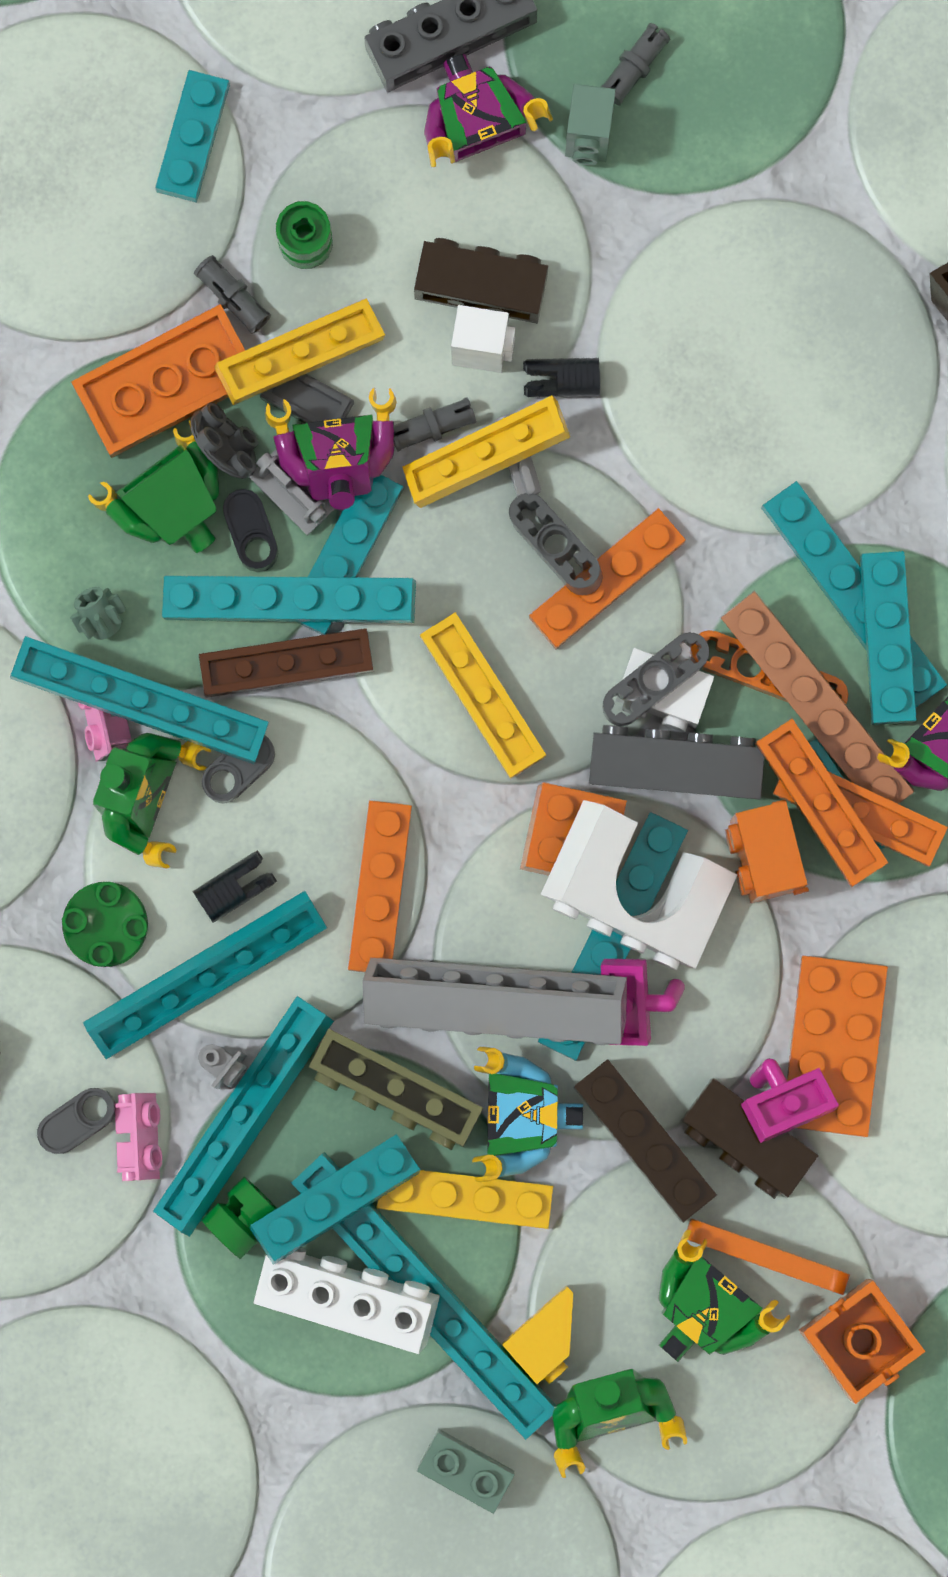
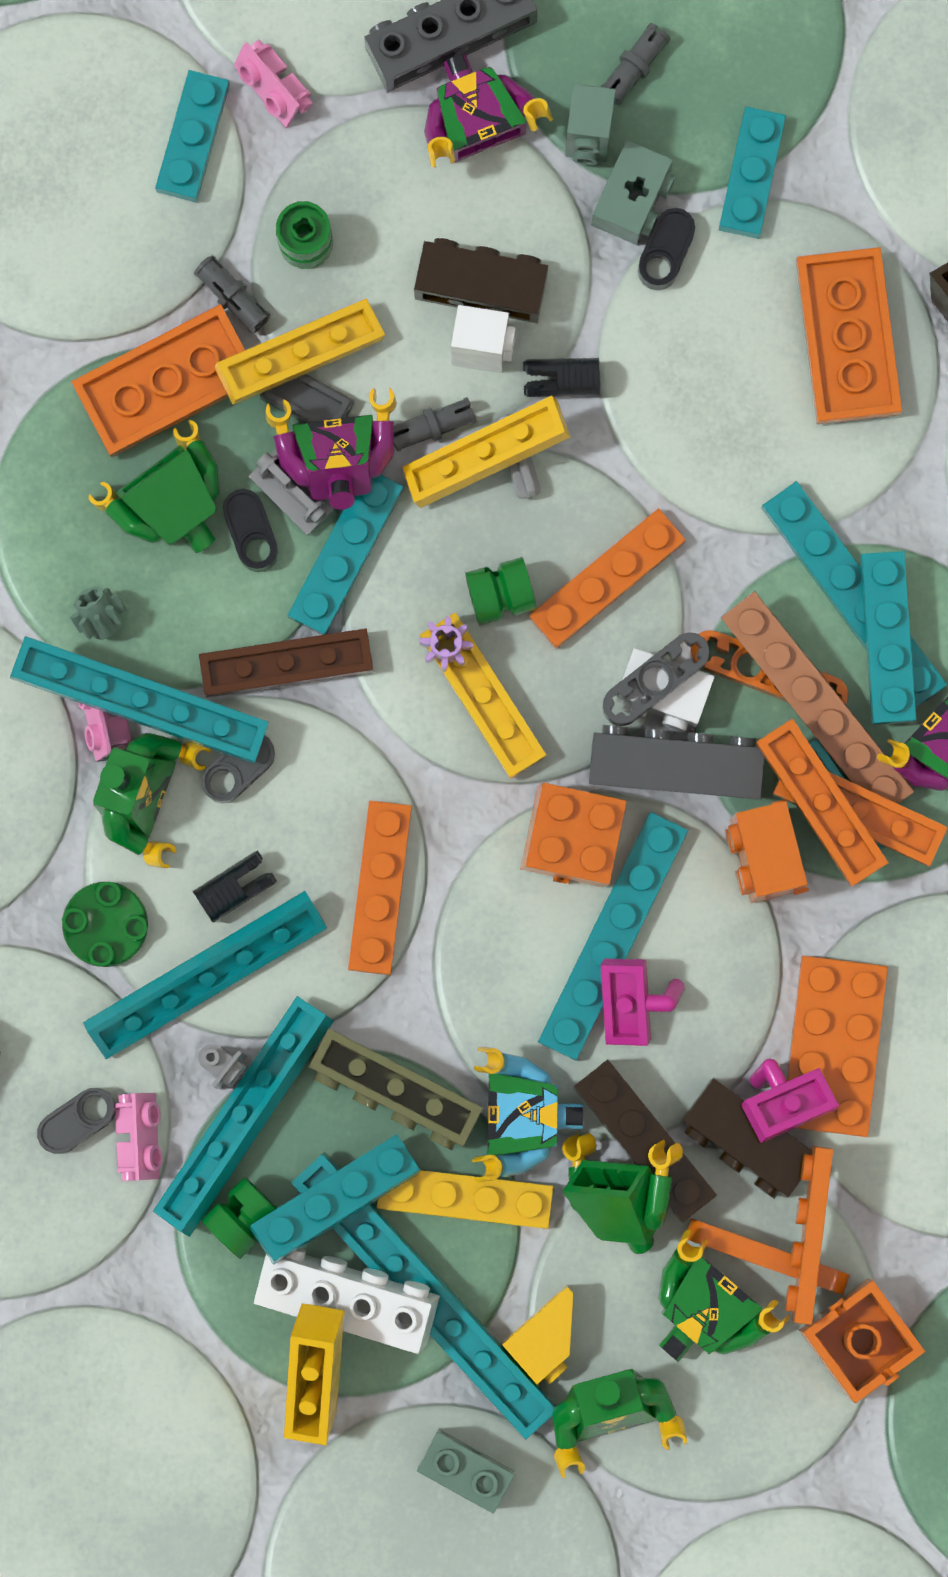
teal plate [162,576,416,623] -> none
dark grey dish [190,402,259,479] -> none
light grey brick [363,958,627,1045] -> none
dark grey beam [509,493,603,595] -> none
white arch [541,800,737,970] -> none
none -> bright pink hinge [234,40,313,128]
none -> yellow brick [284,1303,345,1445]
none -> lavender gear [420,616,473,672]
none -> green wheel [465,557,537,626]
none -> green torso [562,1133,683,1254]
none -> sand green brick [591,139,676,245]
none -> black piece [638,208,695,290]
none -> teal plate [718,106,786,239]
none -> orange plate [785,1146,833,1325]
none -> orange plate [796,247,902,425]

